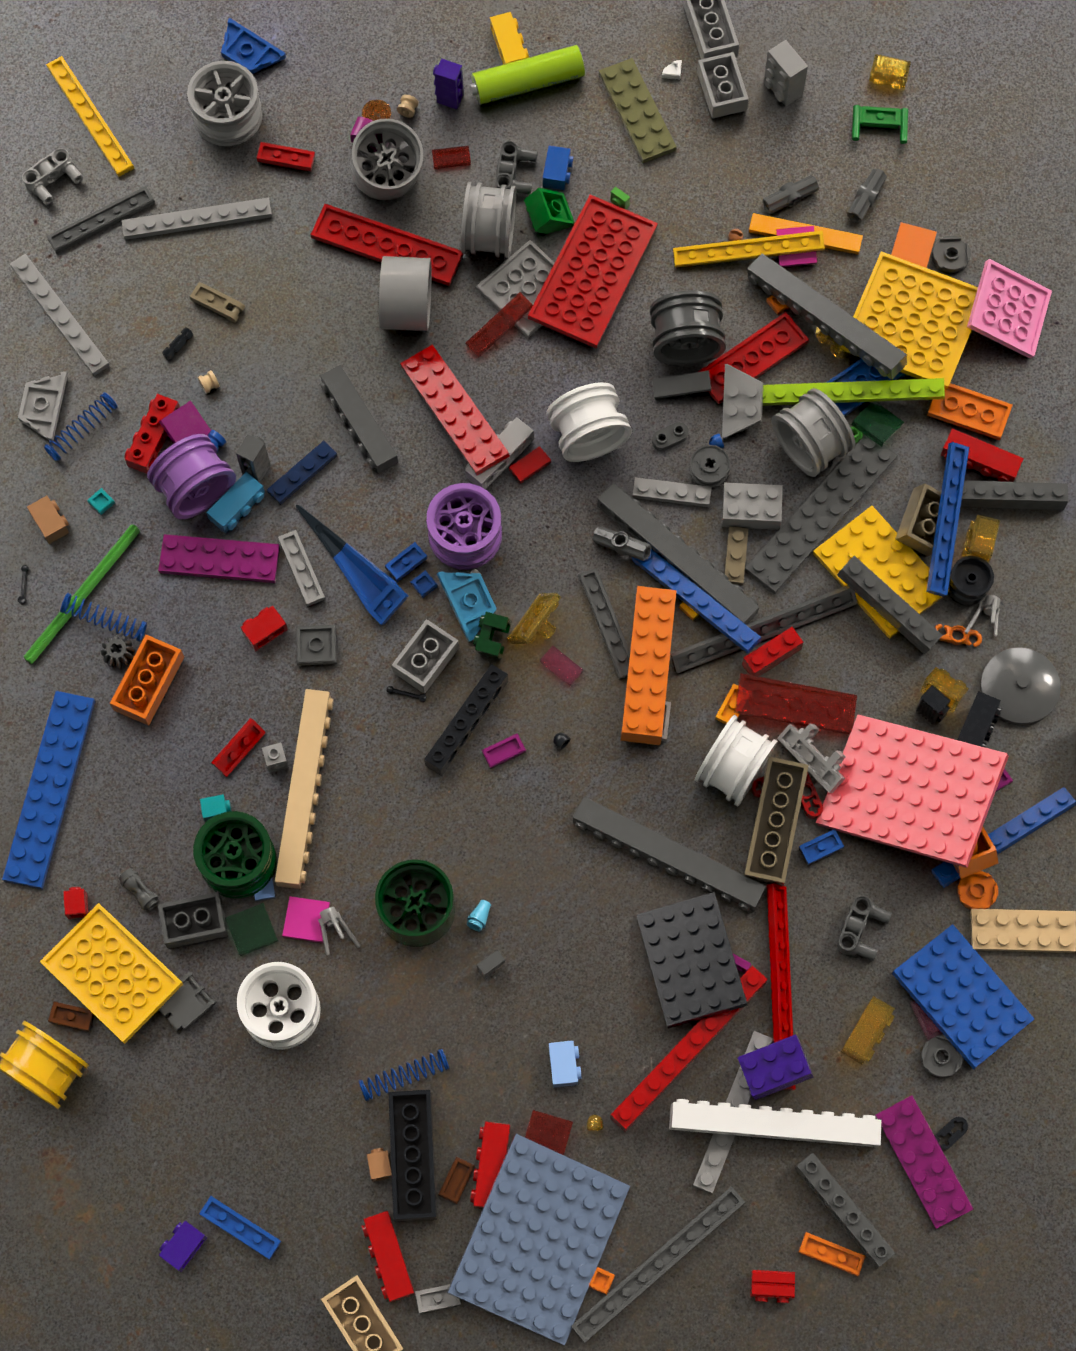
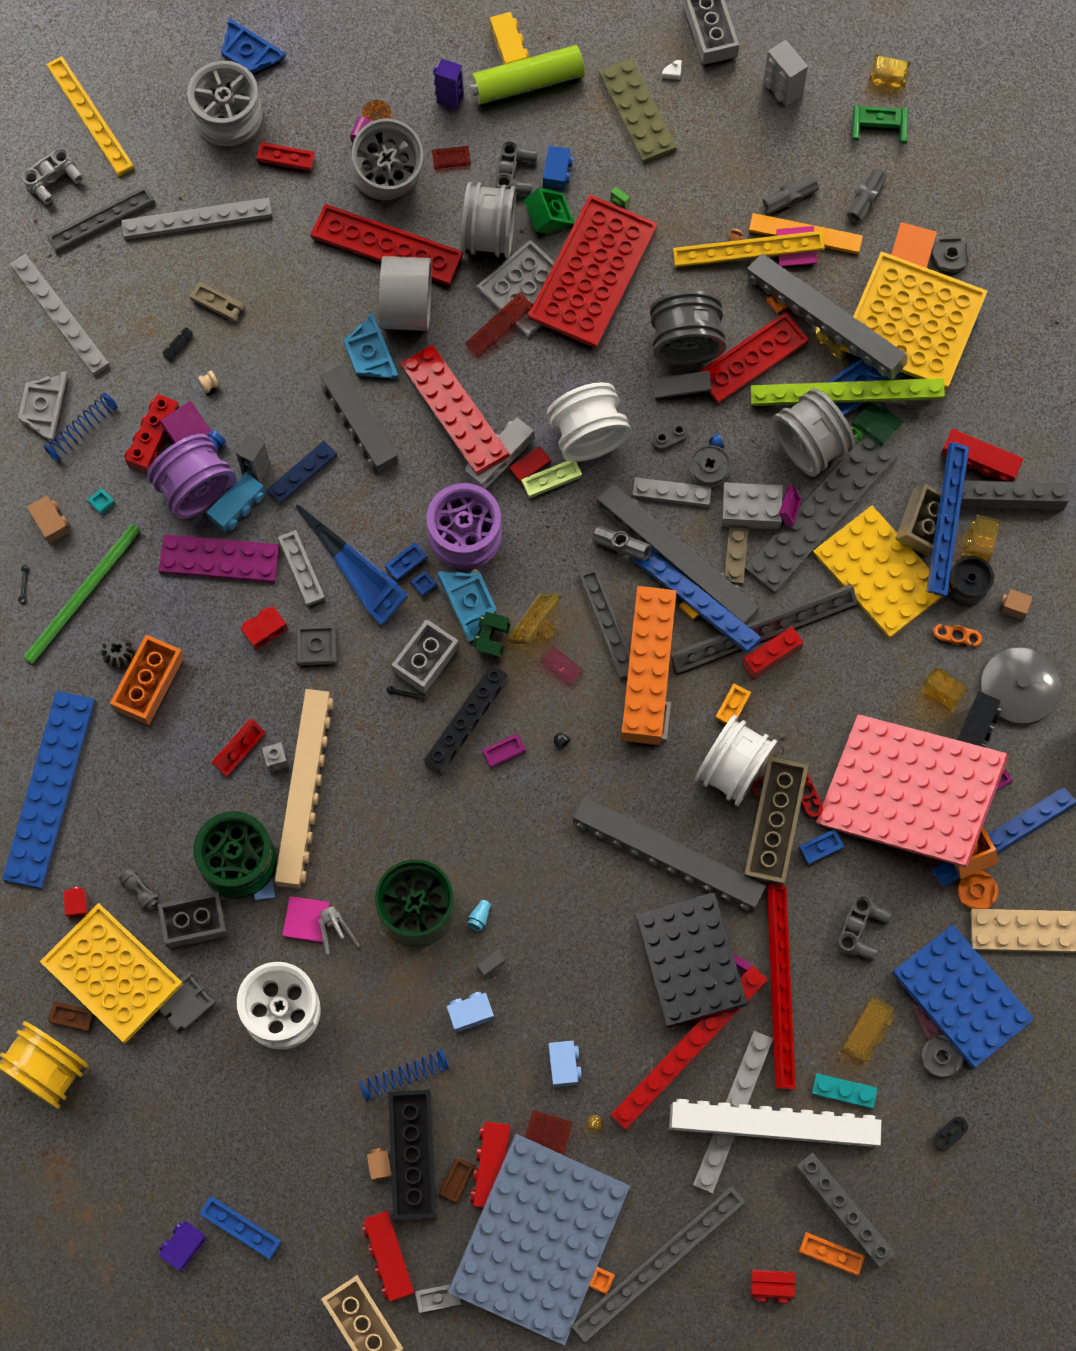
blue piece [60,592,147,642] -> none
teal brick [200,794,232,823] -> none
clear green tile [225,903,278,956] -> none
tan wheel [397,95,419,118] -> none
light grey brick [697,52,749,118] -> none
light grey wing [722,364,763,439] -> none
clear red plate [734,673,857,735] -> none
dark purple brick [737,1034,814,1100] -> none
light grey hinge [777,723,846,793] -> none
dark grey brick [837,556,943,654] -> none
magenta plate [876,1095,974,1229] -> none
black brick [916,685,951,724] -> none
orange plate [927,383,1013,441] -> none
light grey plant [965,595,1001,637] -> none
bright pink plate [967,259,1052,358] -> none
none -> dark azure wing [343,313,399,379]
none -> light blue brick [447,992,494,1033]
none -> yellowish green plate [521,461,582,499]
none -> magenta tile [779,486,802,527]
none -> teal plate [812,1073,878,1109]
none -> medium nougat brick [1000,589,1033,621]

